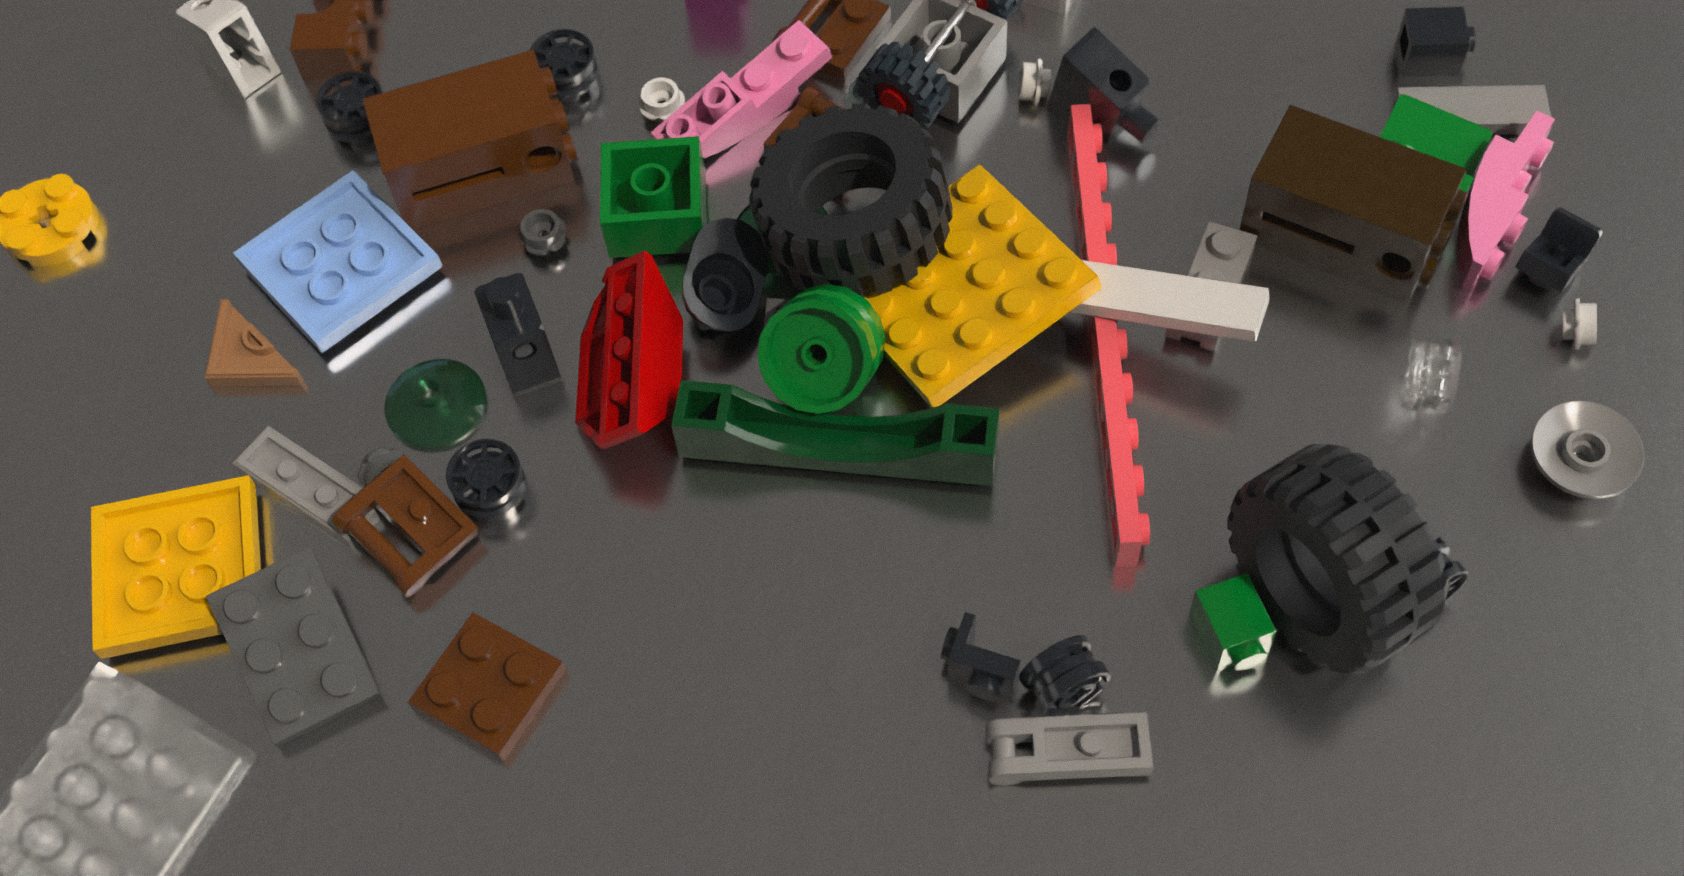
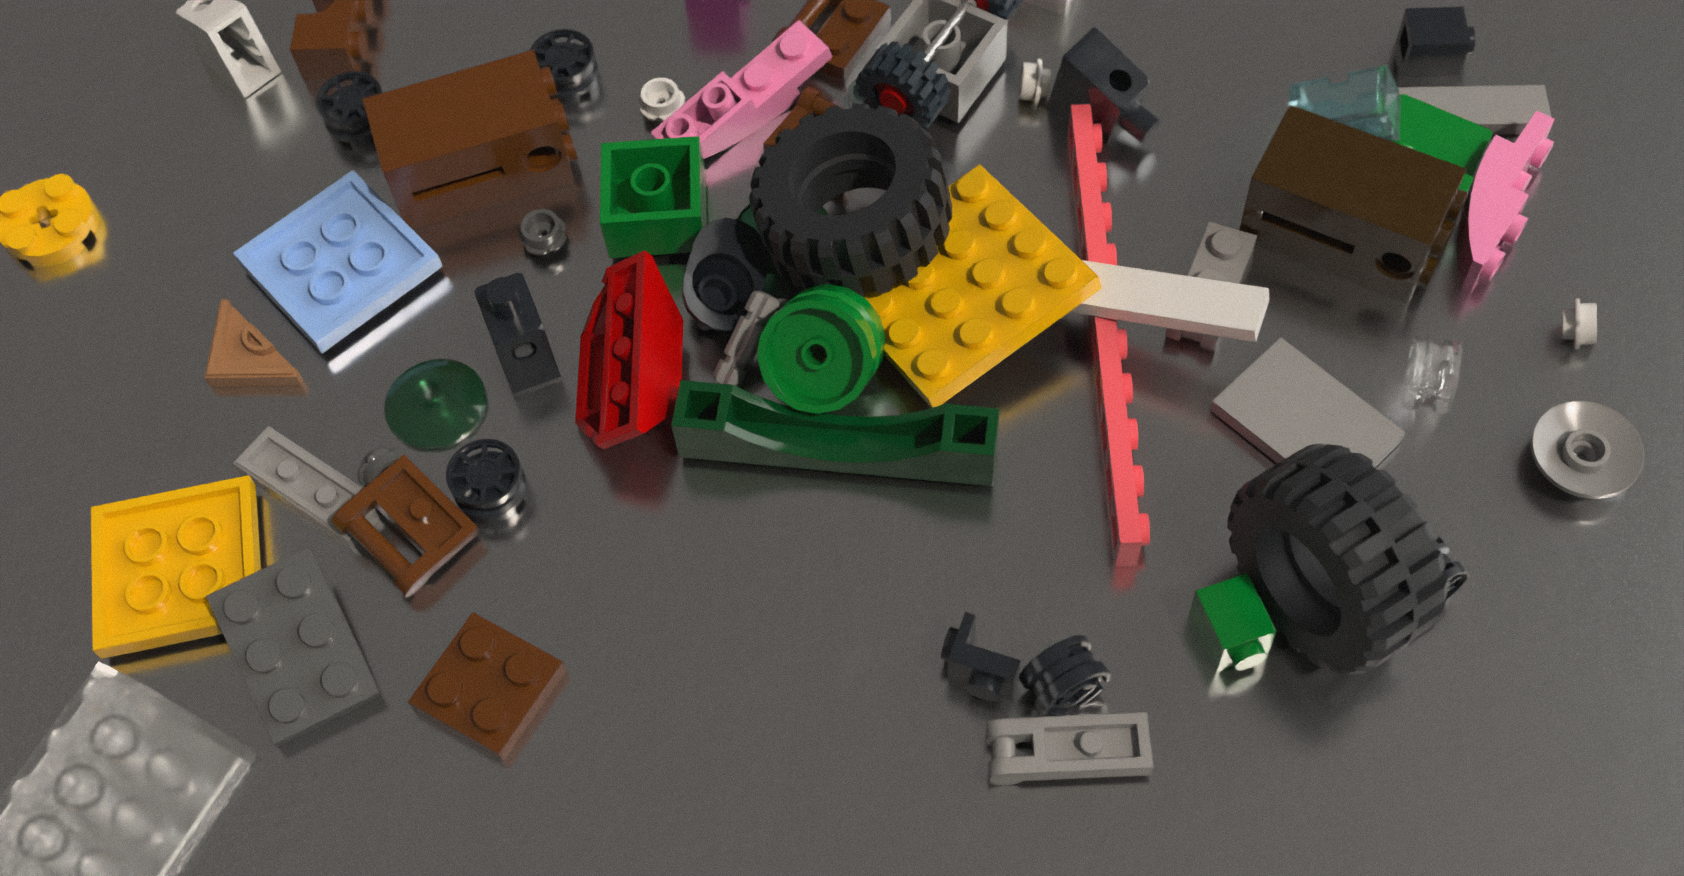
black bracket [1515,207,1602,293] -> none
none -> light grey axle [713,291,779,387]
none -> light grey tile [1210,337,1406,467]
none -> clear light blue brick [1288,65,1401,141]

